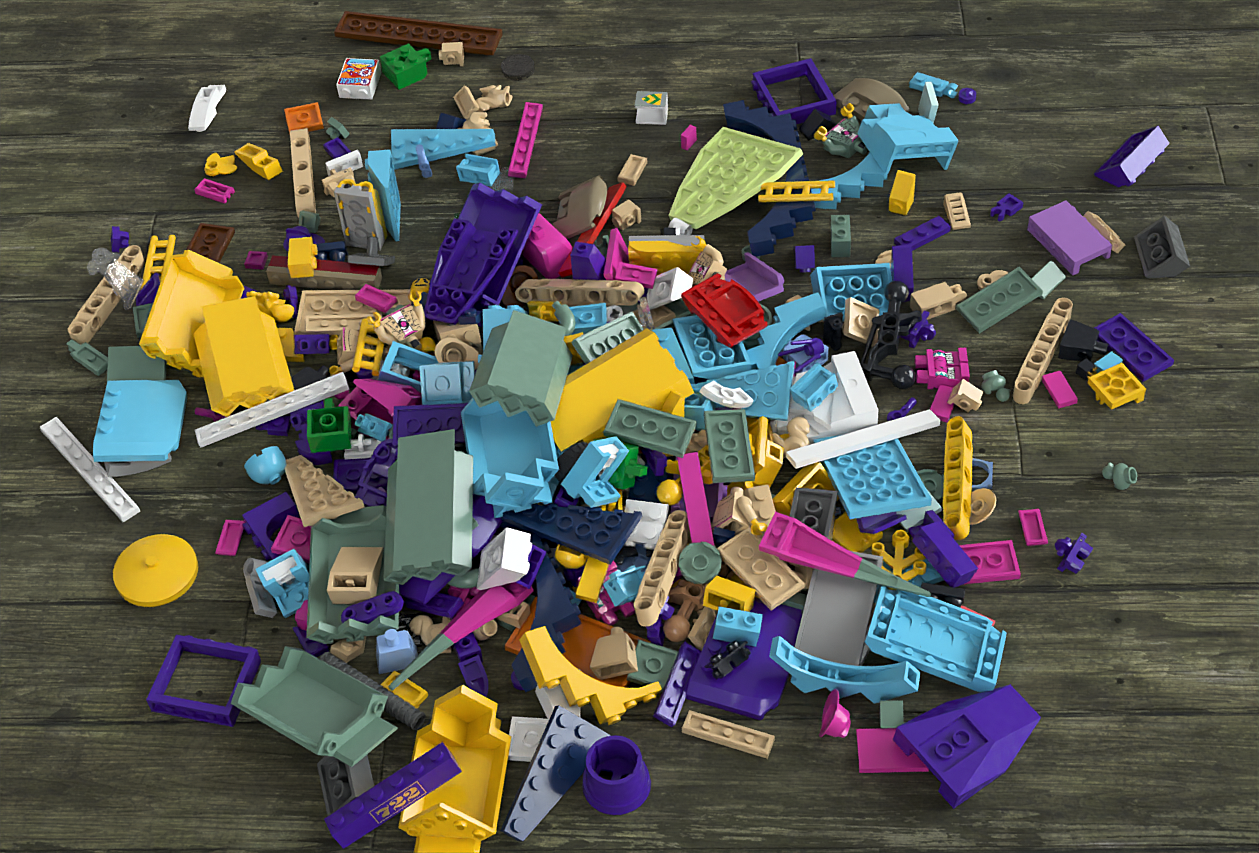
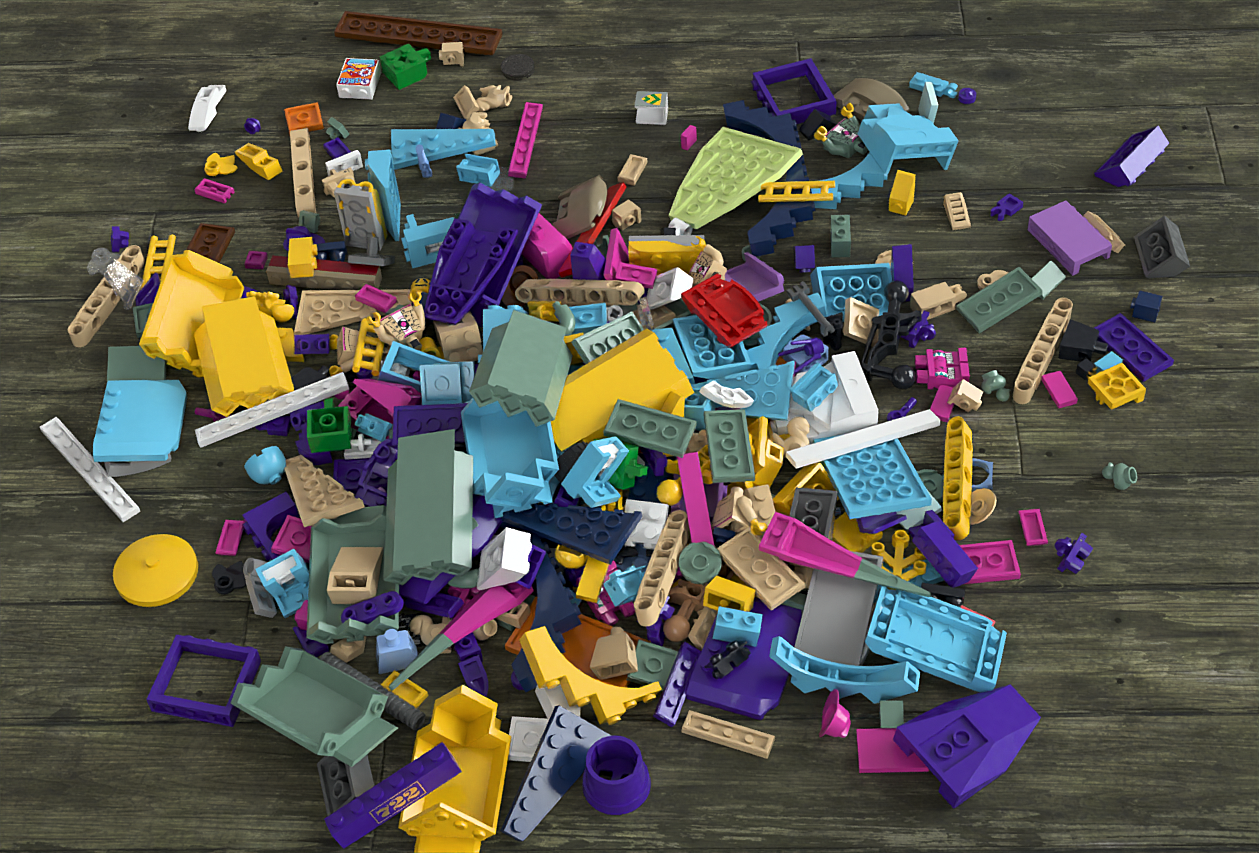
sand green hinge [66,339,108,376] -> none
tan plate [305,314,382,335] -> none
tan piece [435,337,479,370] -> none
dark blue plate [458,309,483,325] -> none
dark purple plate [894,216,951,251] -> none
none -> black plate [212,561,247,595]
none -> dark purple plate [244,118,261,134]
none -> medium azure brick [401,214,454,268]
none -> dark grey hinge [786,281,835,337]
none -> dark blue brick [1130,290,1163,323]

